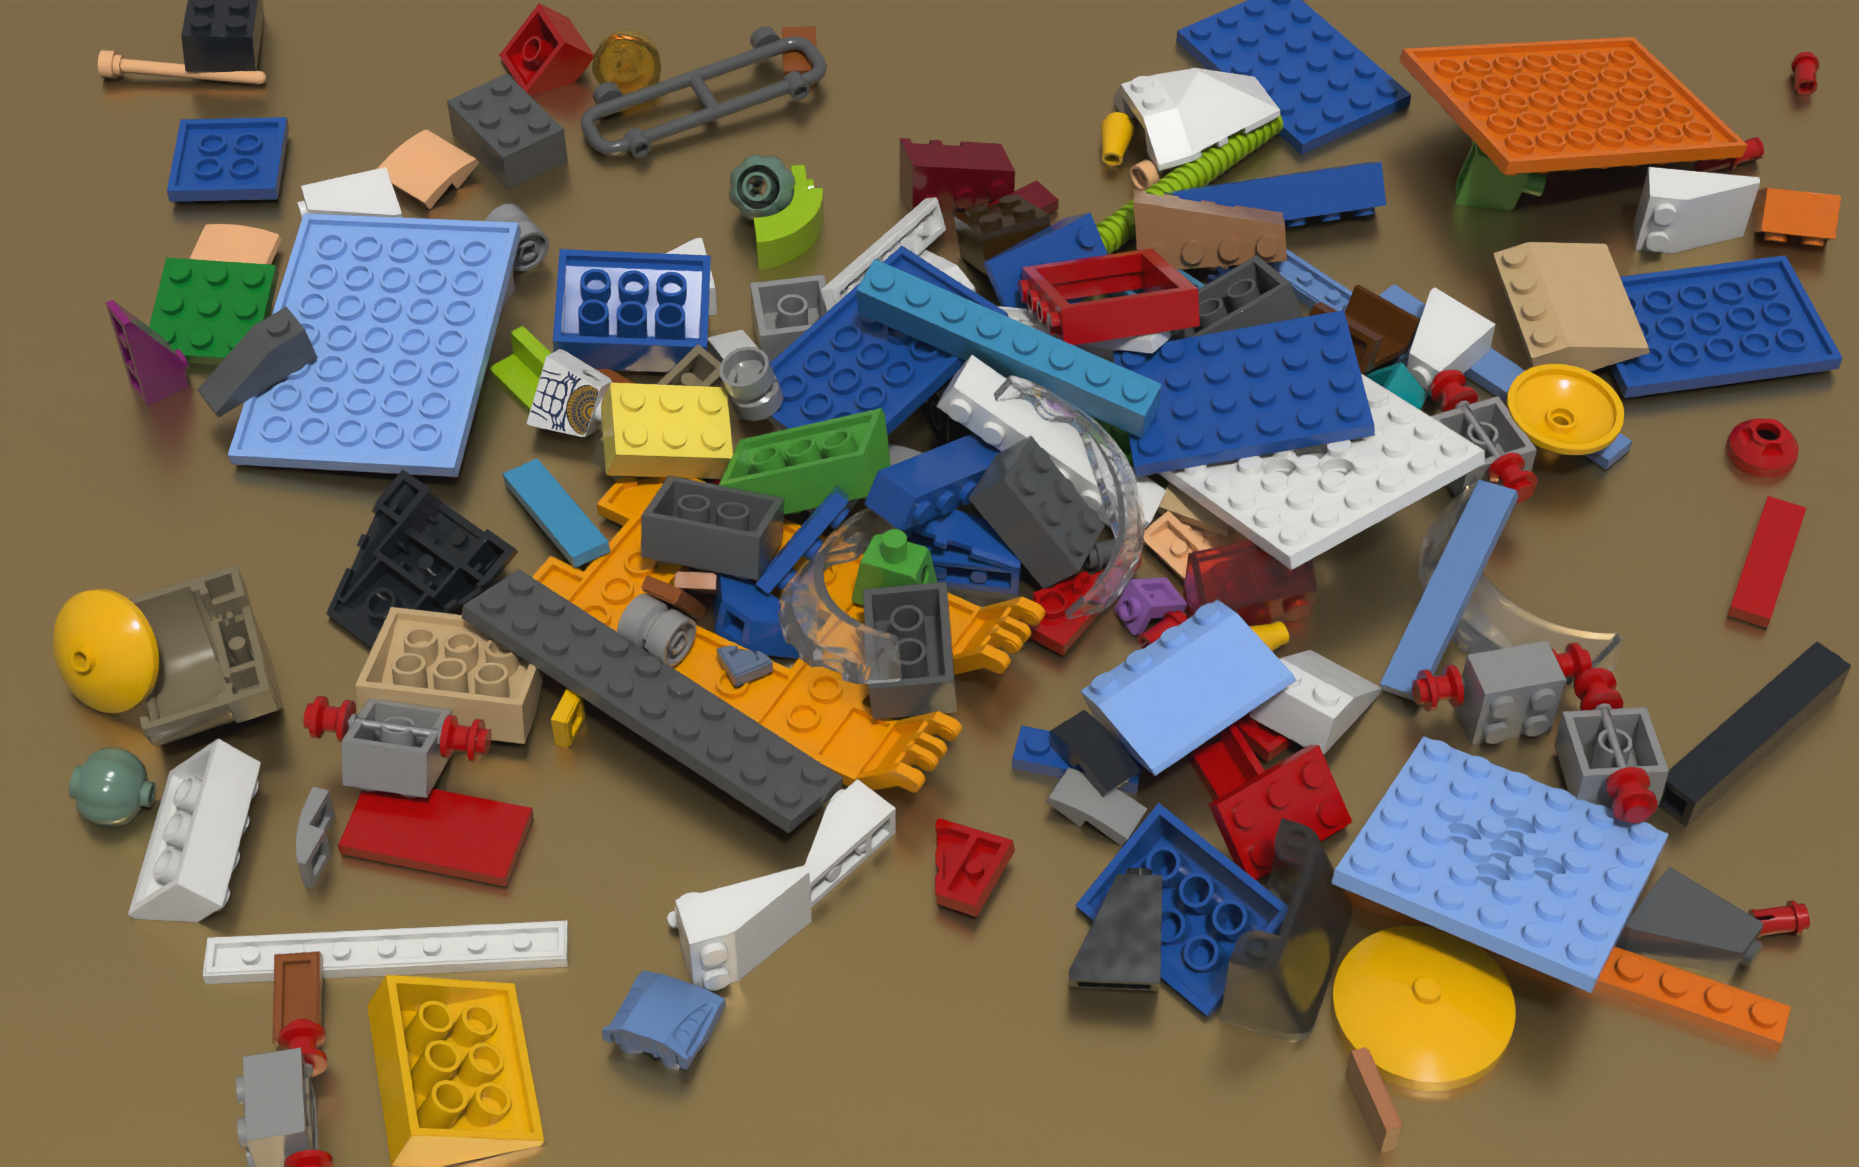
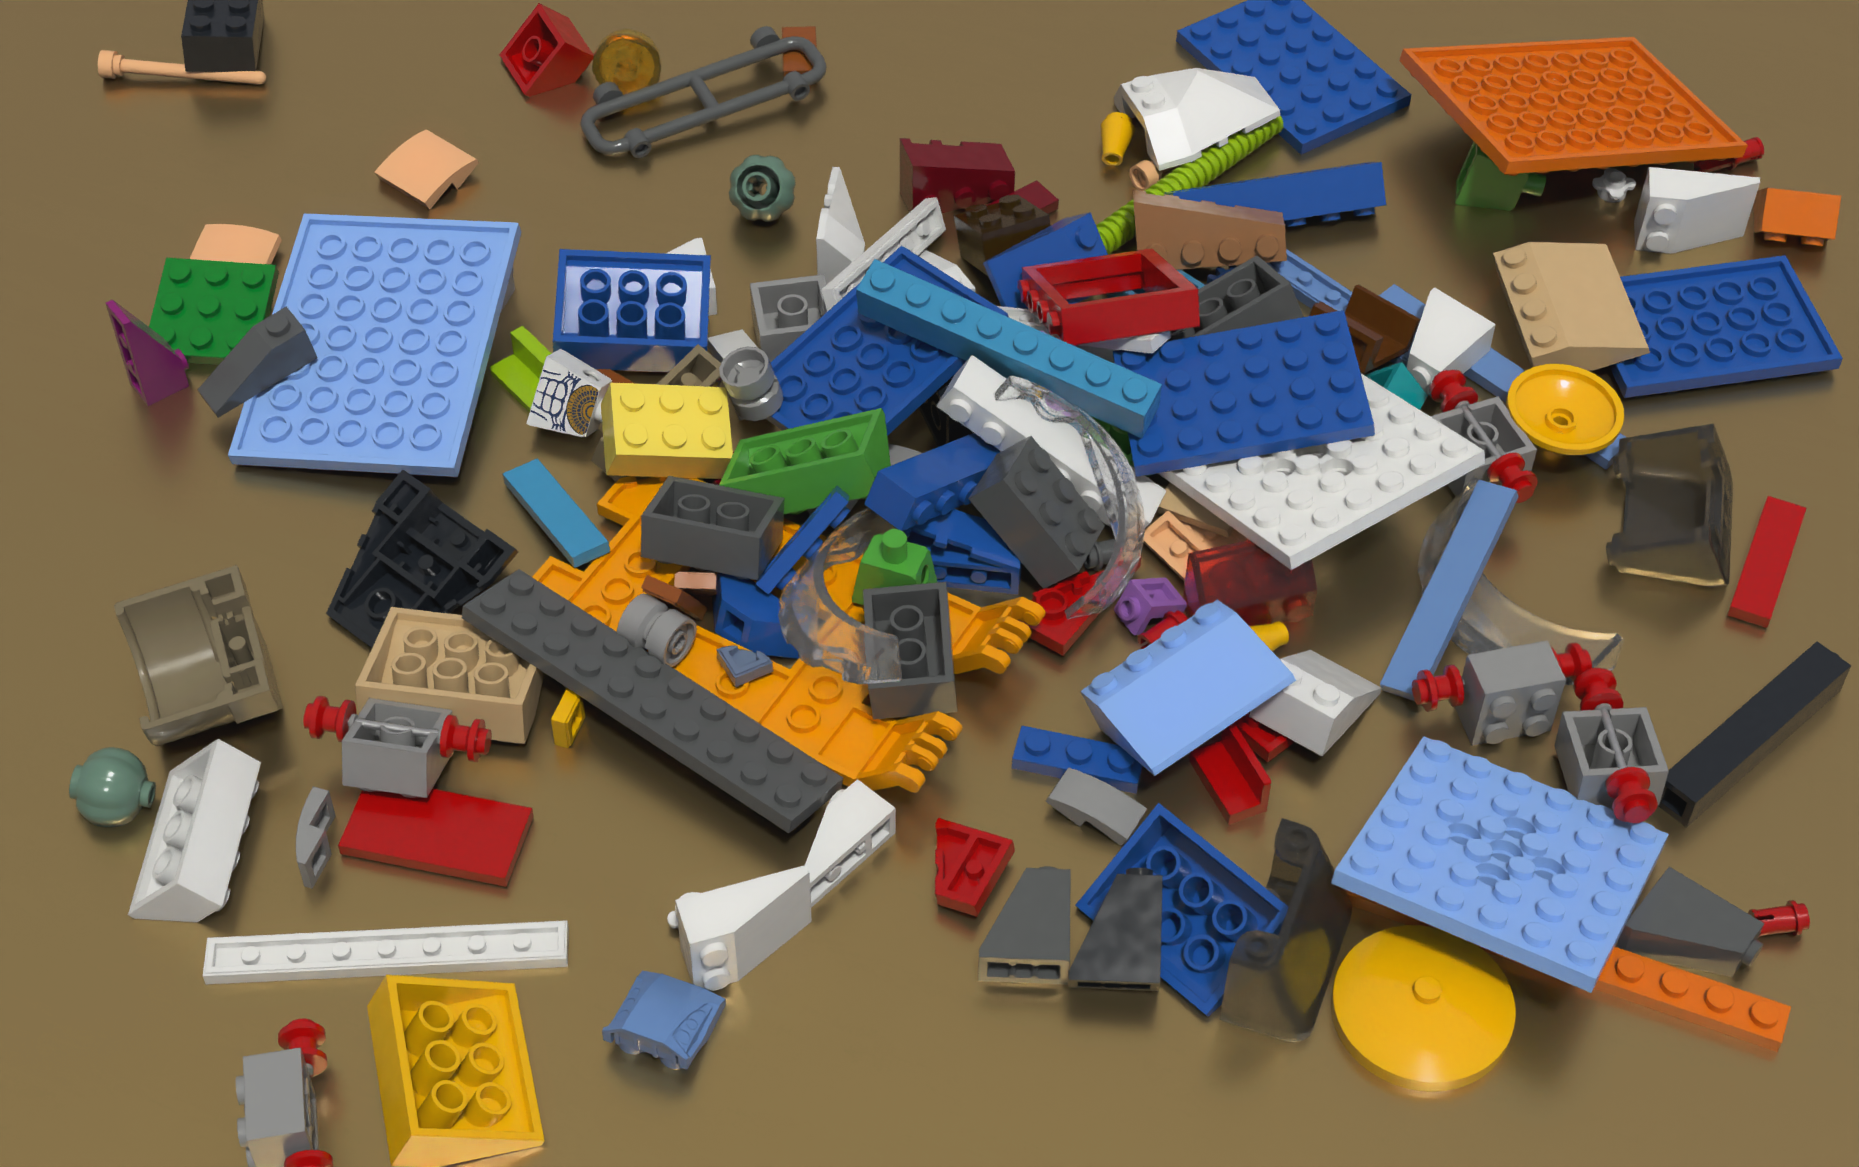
yellow dish [53,589,159,714] -> none
blue plate [167,117,289,202] -> none
dark orange tile [272,951,323,1047] -> none
white slope [297,167,403,219] -> none
dark grey brick [447,74,568,190] -> none
light grey wheel [485,203,550,272] -> none
lime arch [754,164,824,270] -> none
black slope [1049,710,1141,797] -> none
red plate [1208,745,1352,880] -> none
nougat tile [1345,1047,1403,1154] -> none
red piece [1725,418,1799,479] -> none
red pin [1791,52,1820,95] -> none
none -> white wedge [816,167,865,285]
none -> dark grey slope [978,866,1071,985]
none -> white plate [1592,168,1636,203]
none -> clear smoke windscreen [1606,423,1733,588]

